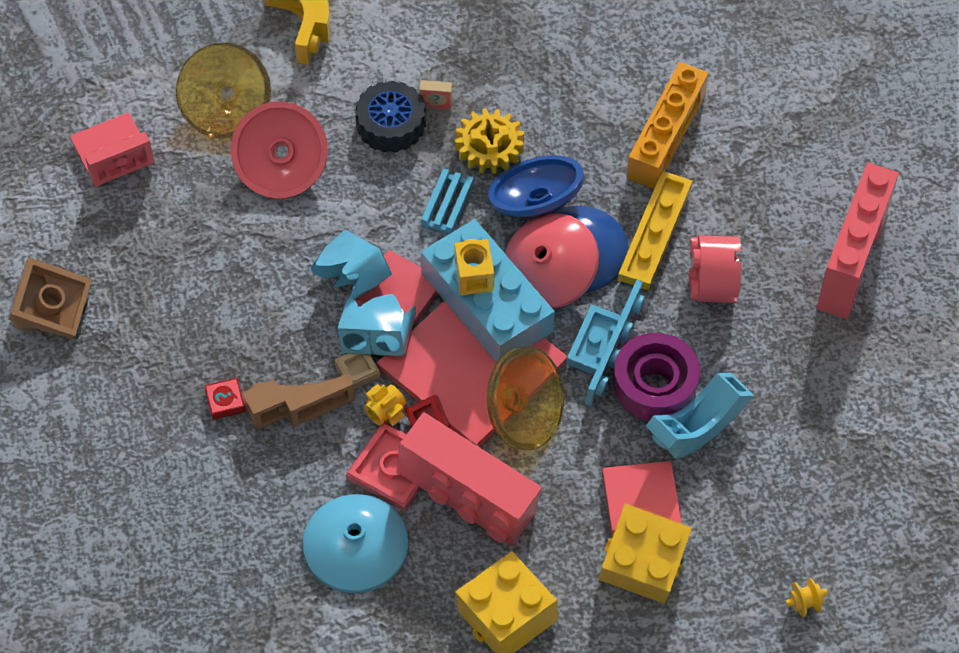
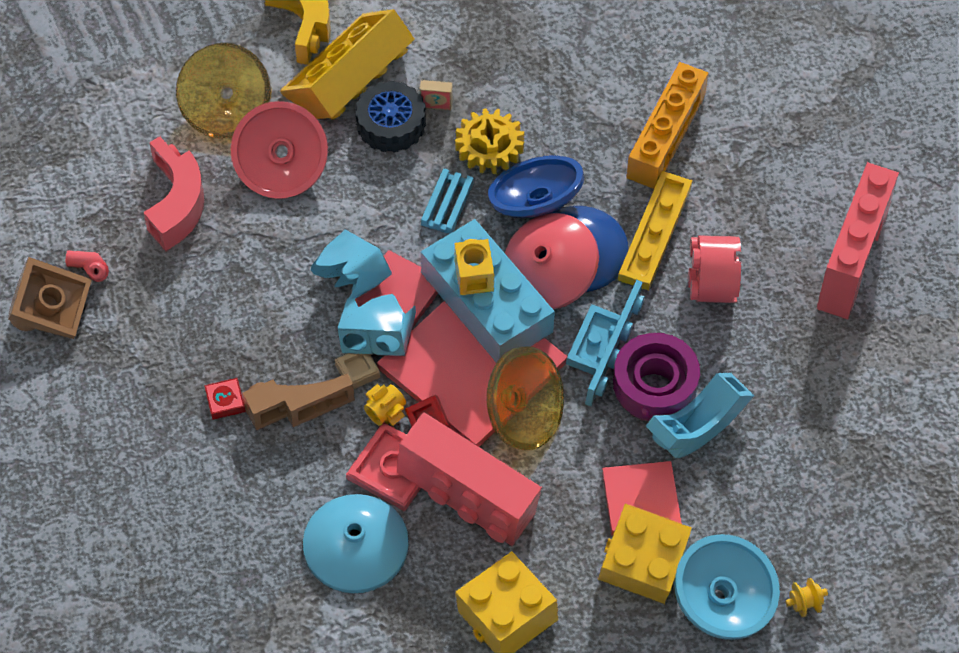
coral bracket [71,113,154,187] -> none
none -> coral arm [66,250,109,282]
none -> coral arch [143,136,204,251]
none -> yellow slope [280,9,415,120]
none -> medium azure dish [674,534,780,640]

